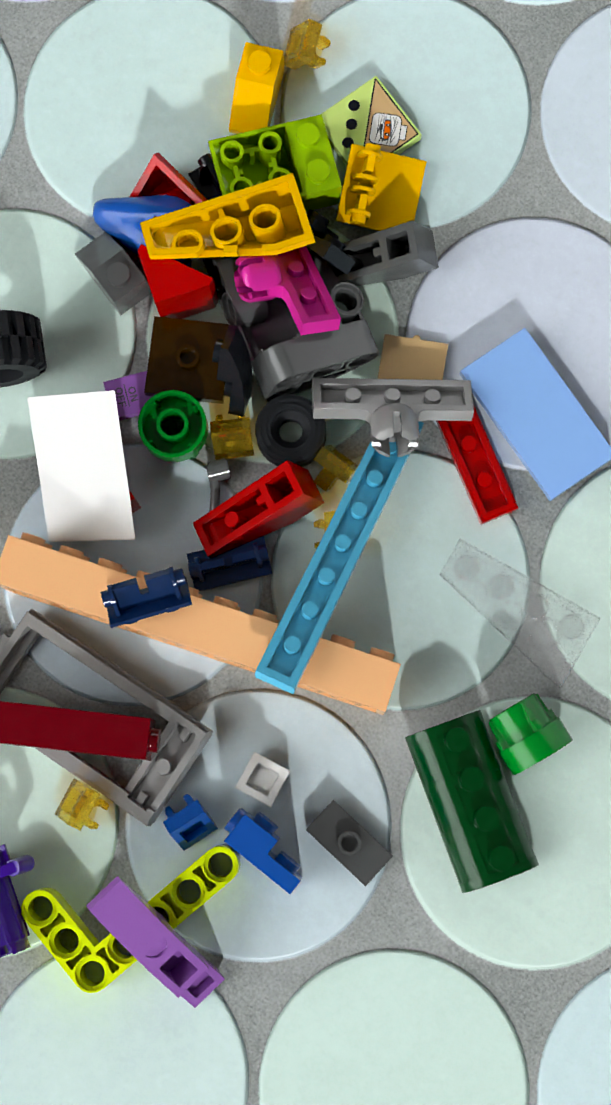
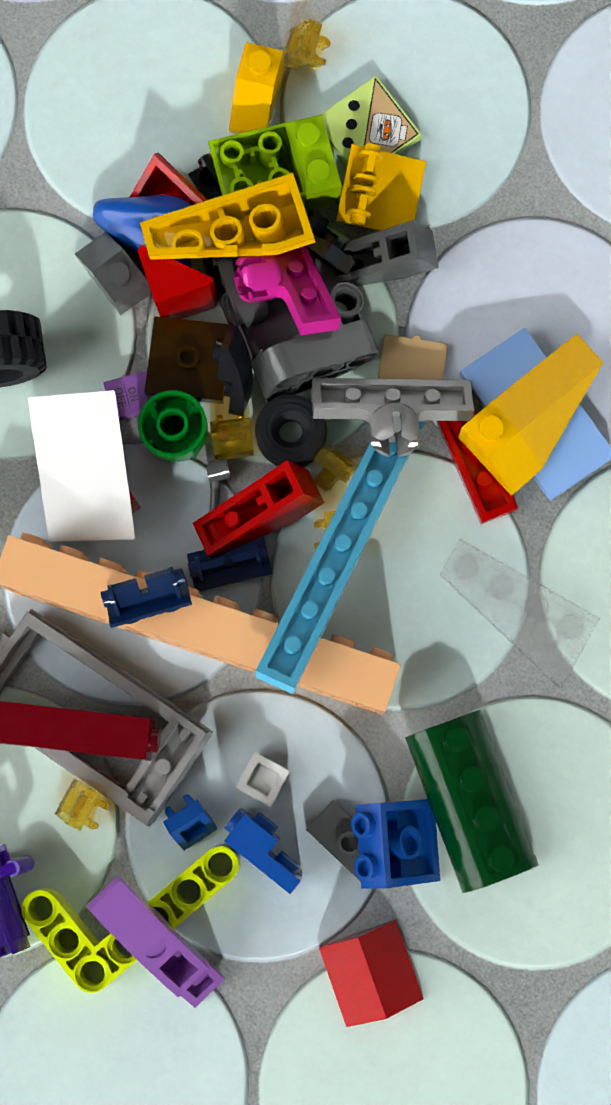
green piece [488,693,573,776] -> none
none -> red slope [319,919,424,1027]
none -> blue plate [351,799,440,889]
none -> yellow wedge [458,334,604,496]

